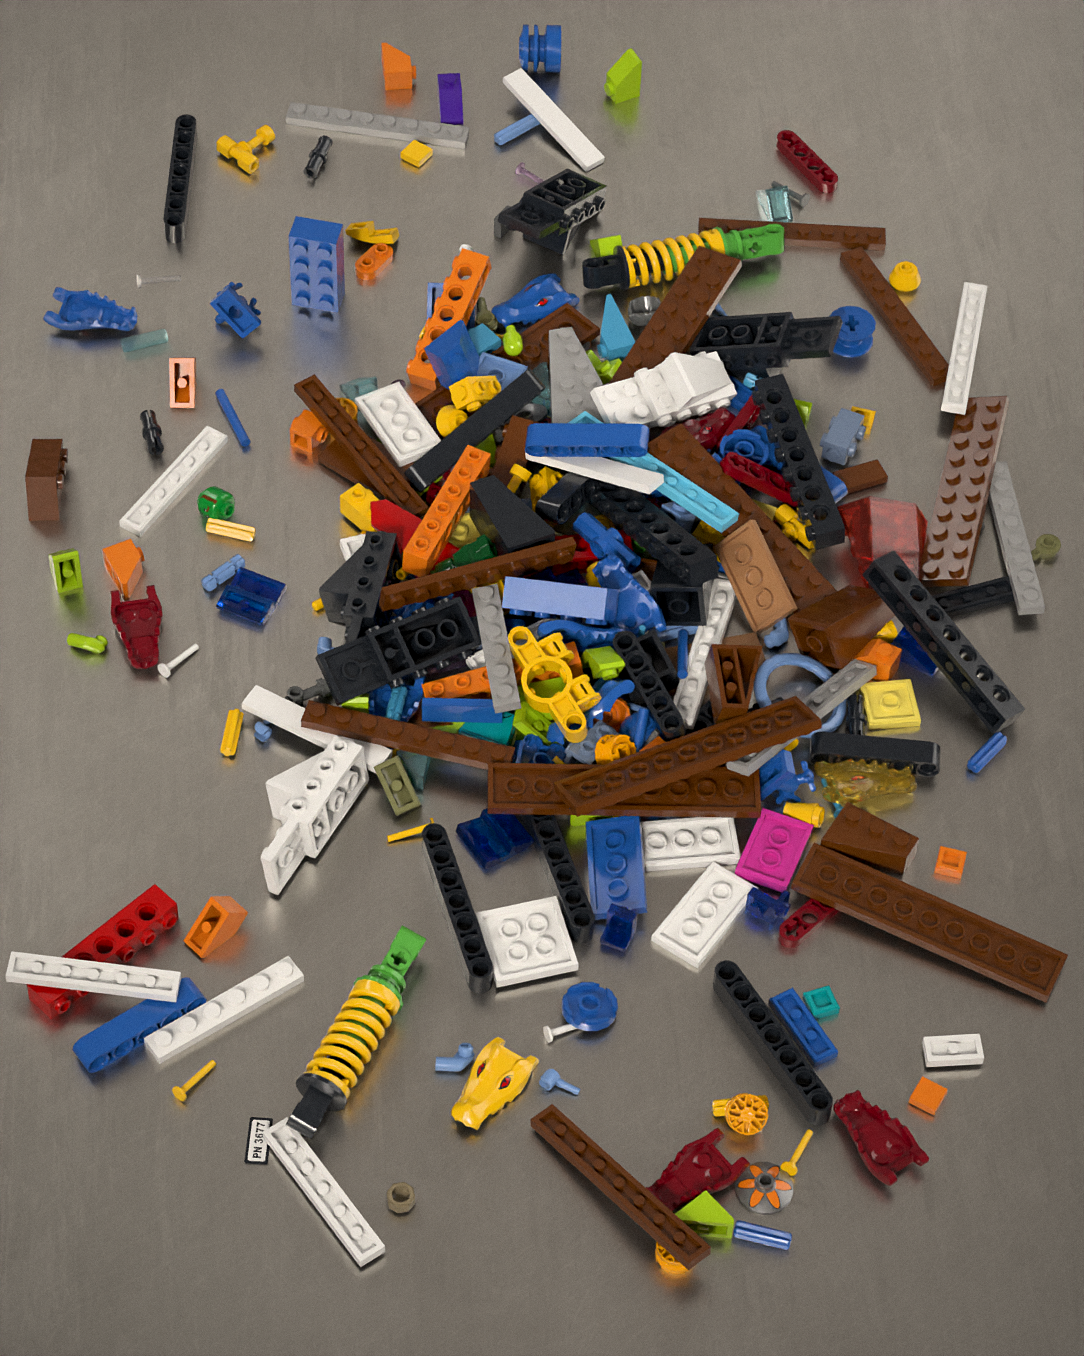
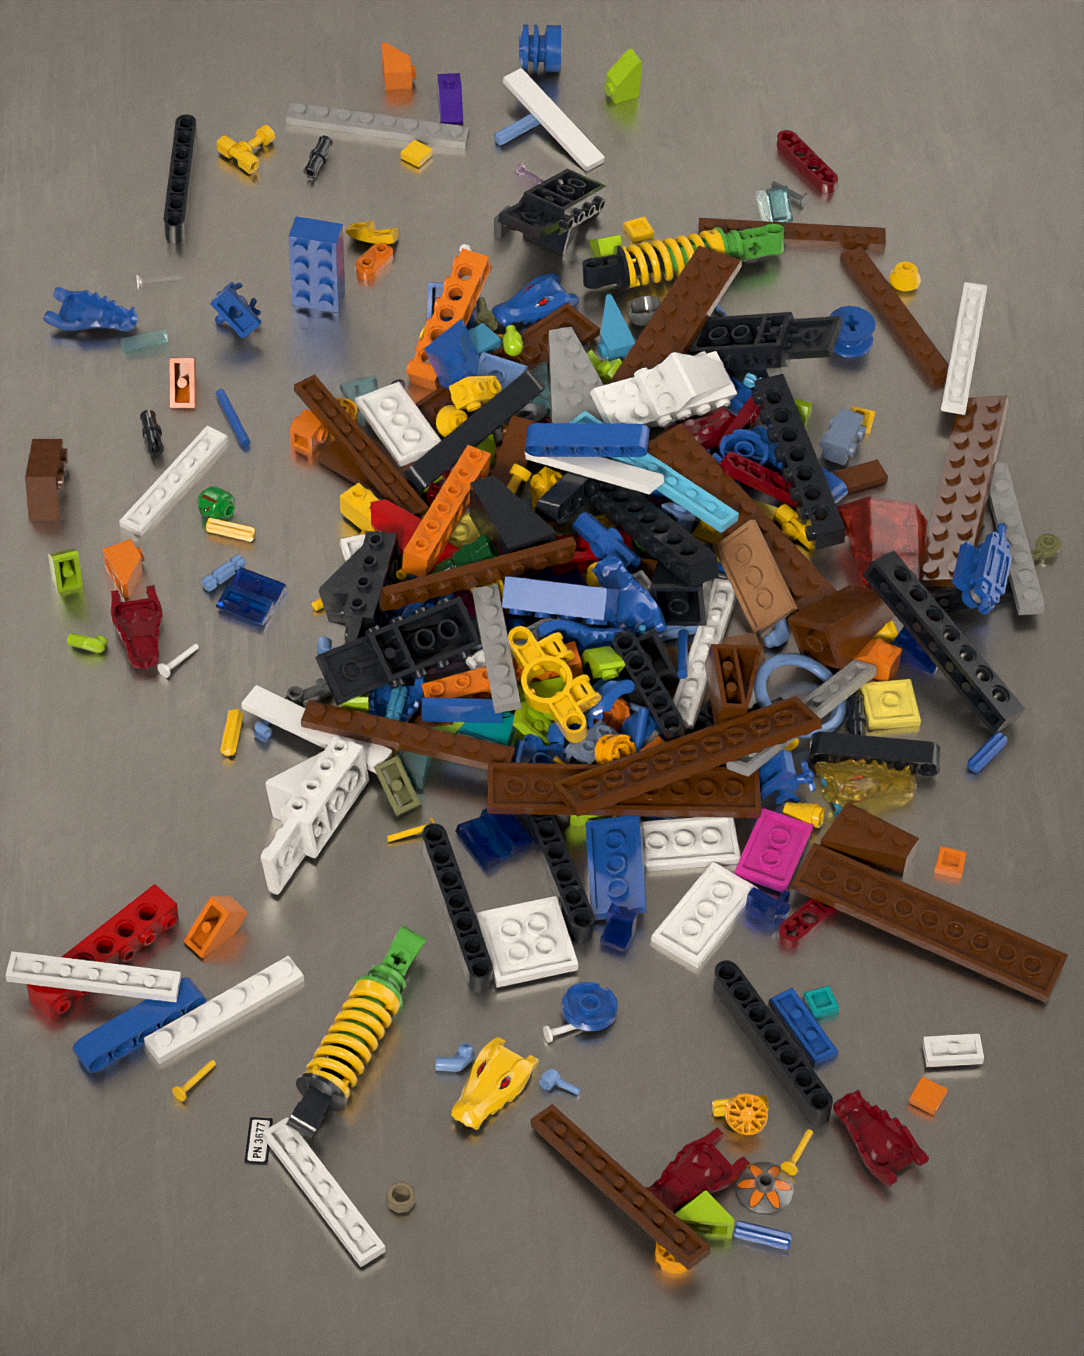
none -> yellow tile [623,216,654,244]
none -> blue piece [952,523,1012,614]

